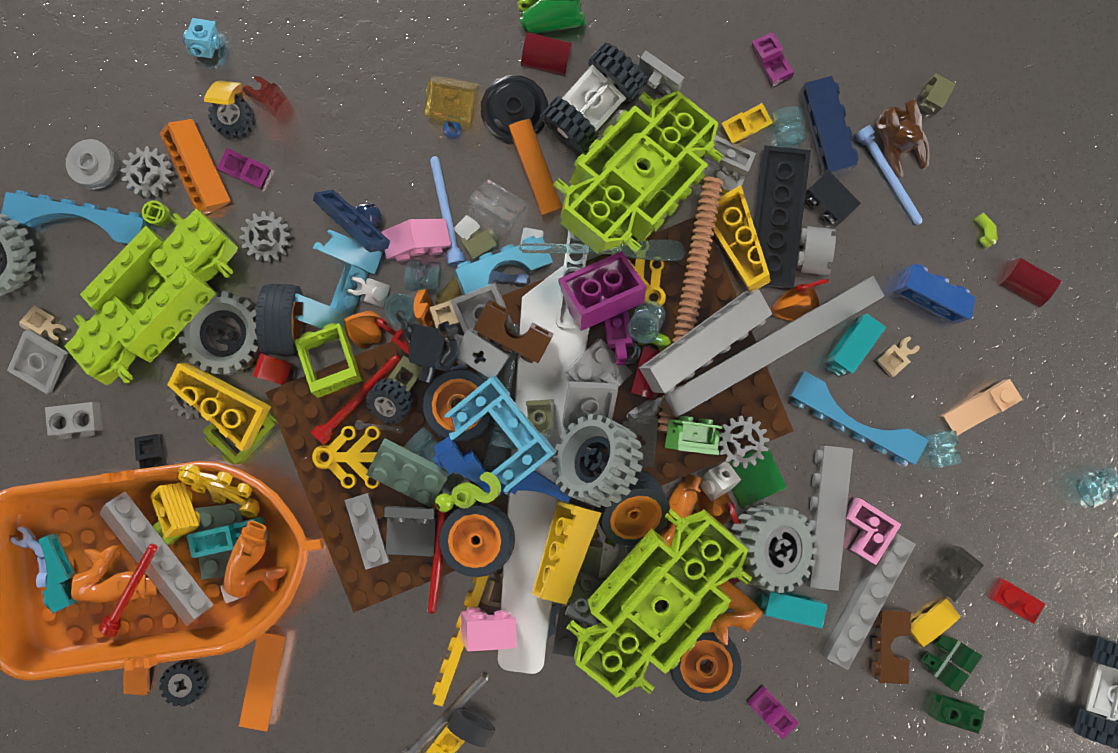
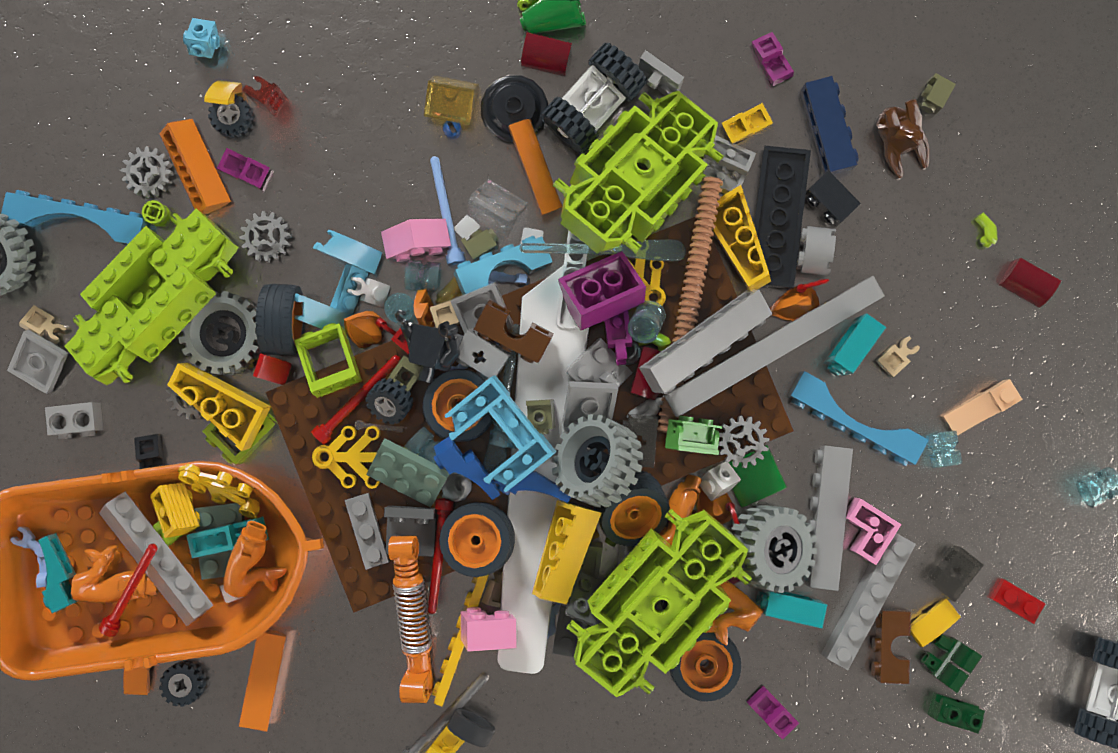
light grey piece [66,139,119,189] -> none
dark blue plate [313,190,390,253] -> none
lime piece [435,472,501,512] -> none
clear light blue wheel [772,106,807,146] -> none
light blue piece [854,125,922,225] -> none
blue slope [893,264,975,324] -> none
none -> orange piece [388,536,434,703]

